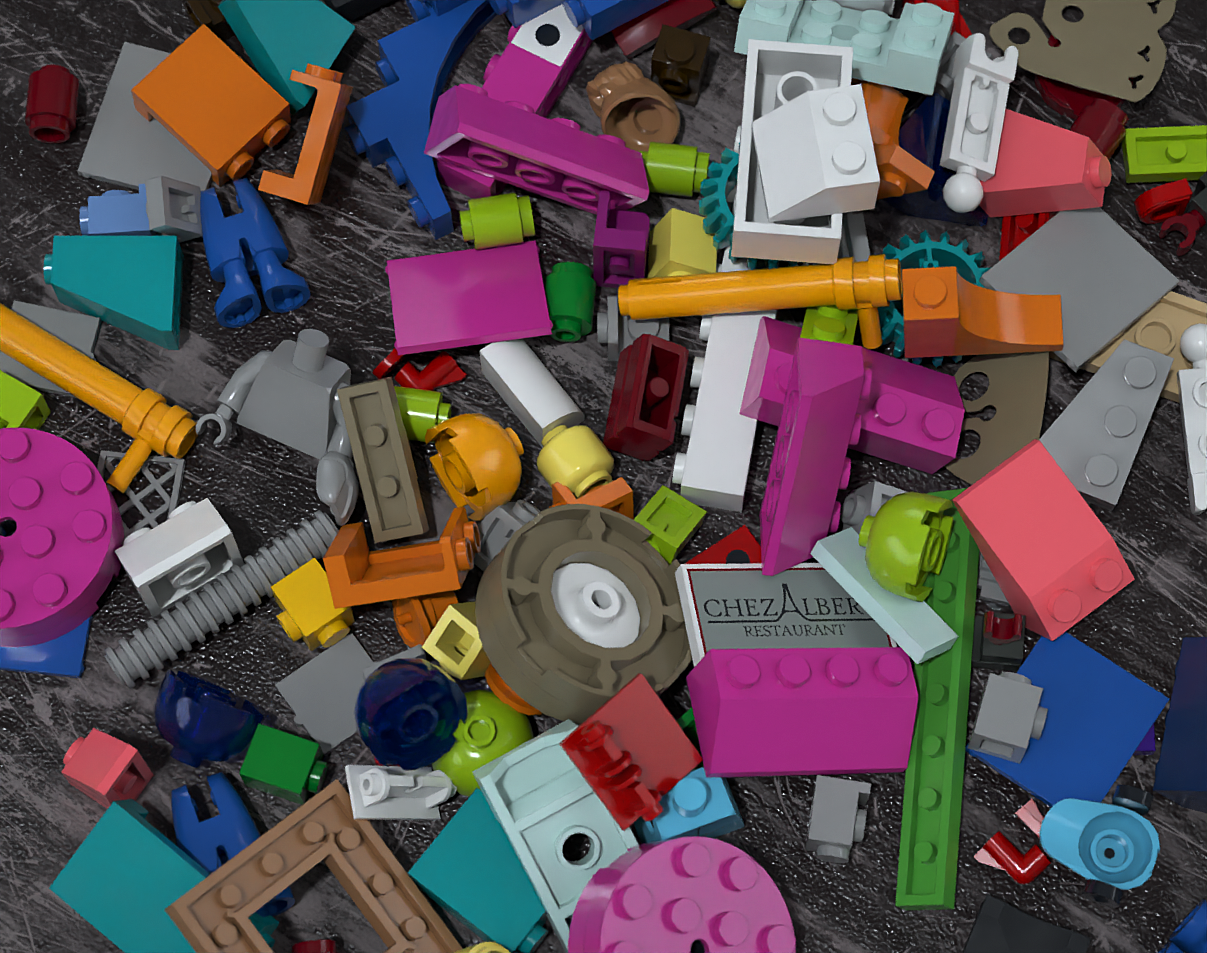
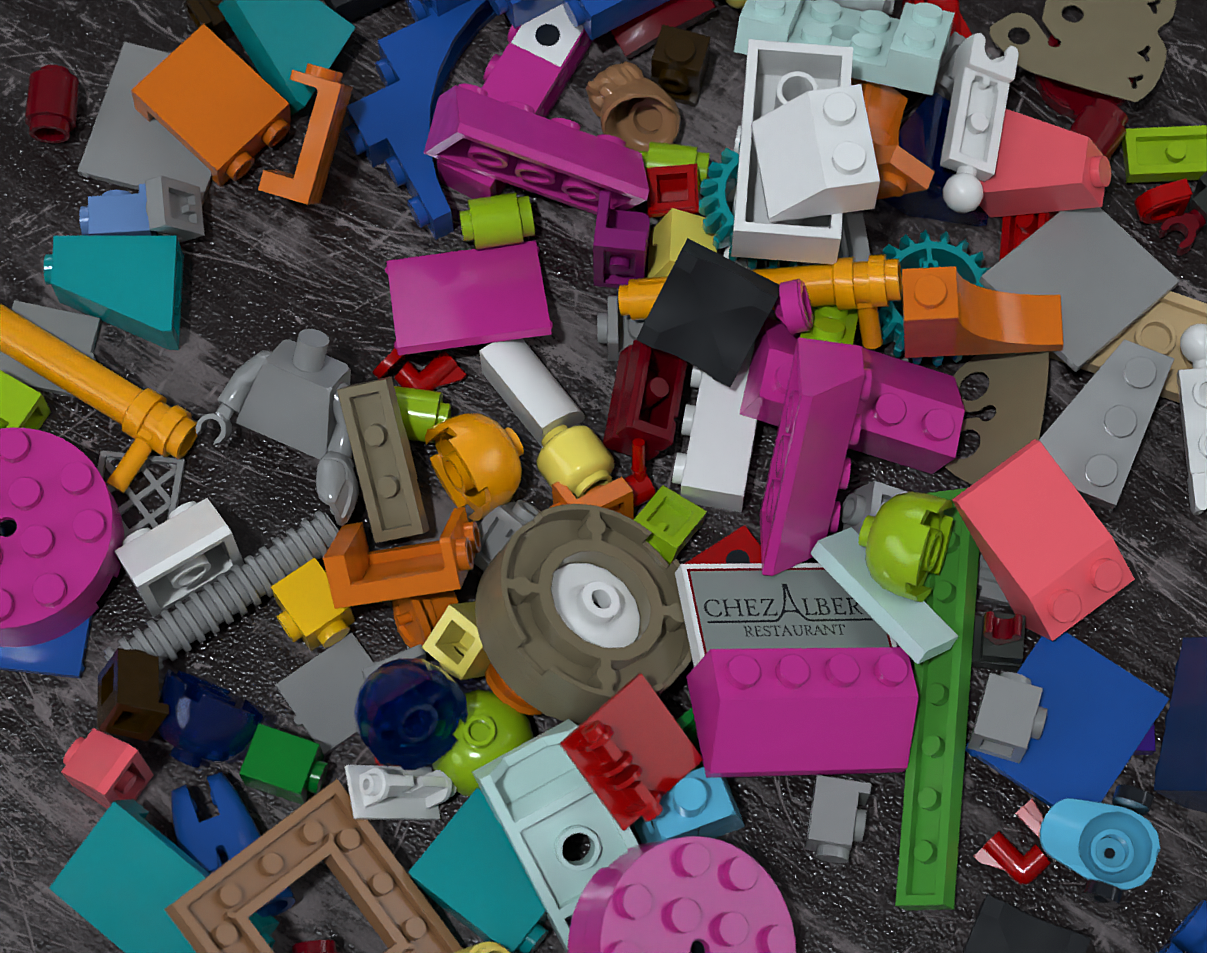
blue piece [200,178,310,328] -> none
green brick [545,262,597,342] -> none
none -> dark brown brick [97,648,169,741]
none -> red hand [623,438,656,508]
none -> black brick [636,238,779,387]
none -> red slope [646,164,702,217]
none -> dark pink tile [774,279,813,334]

